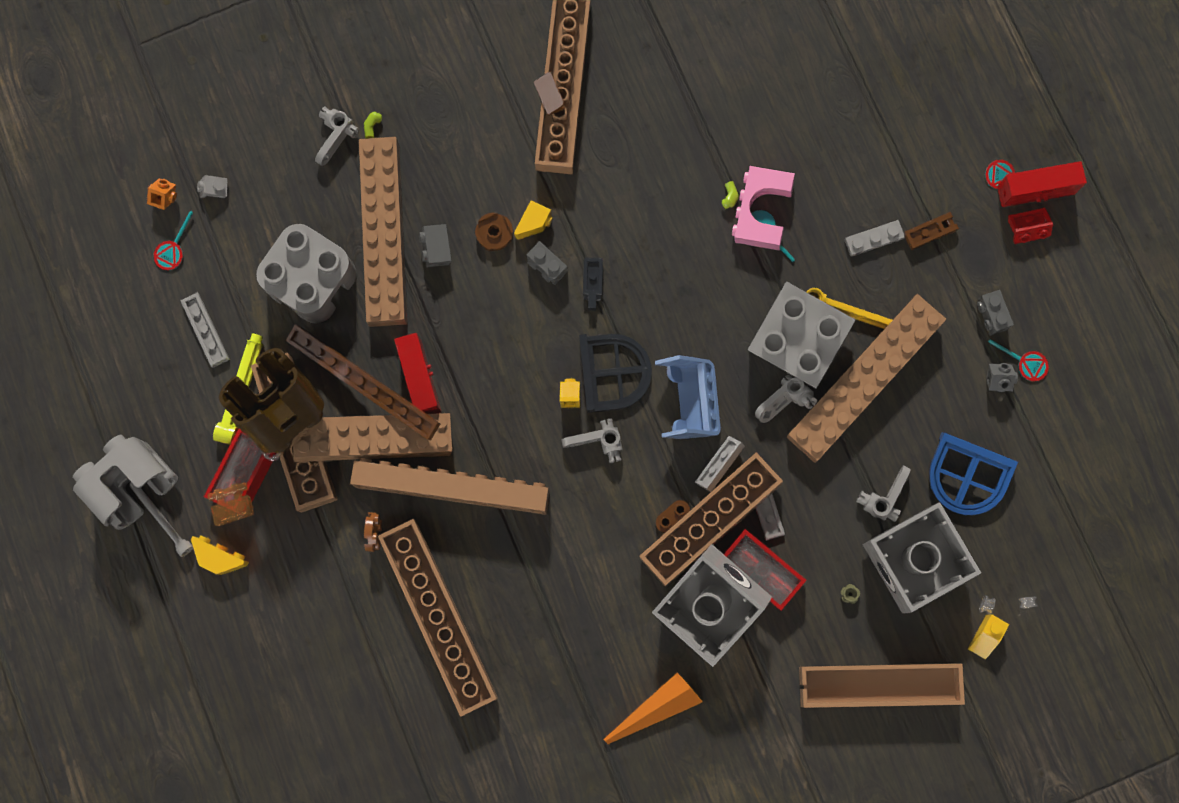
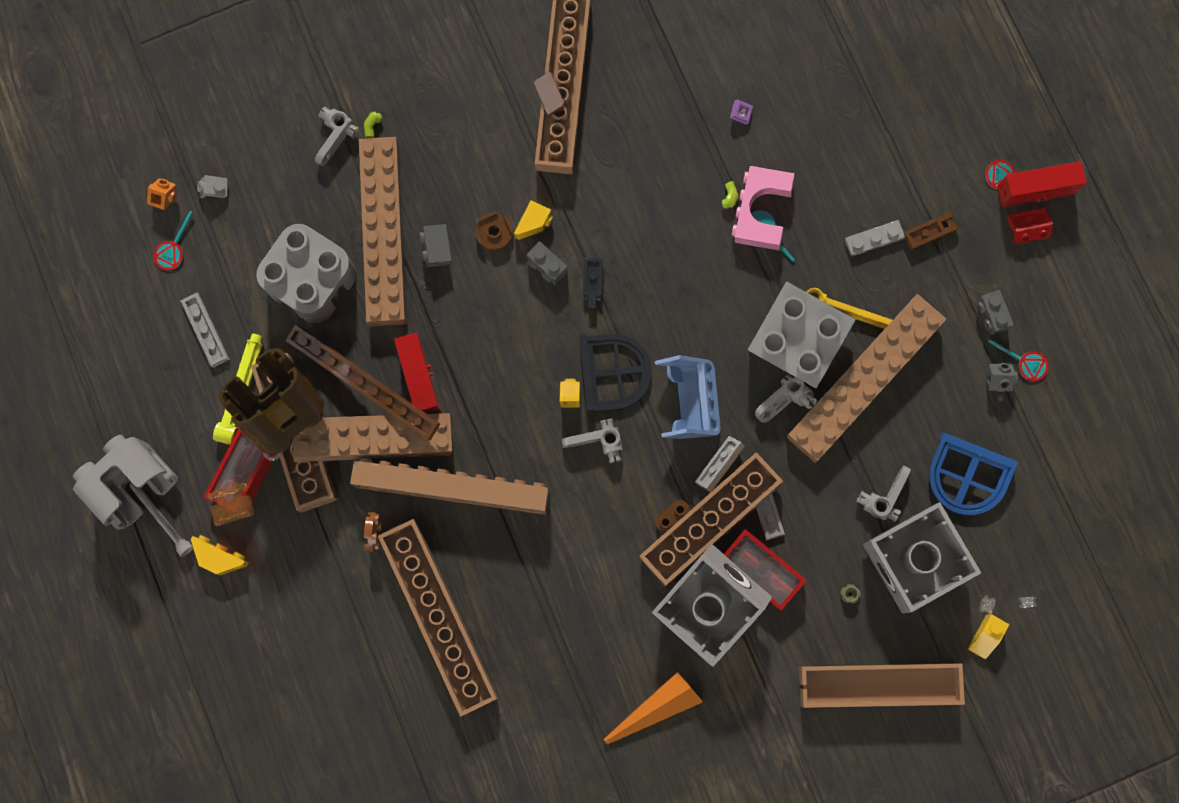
none -> medium lavender tile [730,99,753,124]

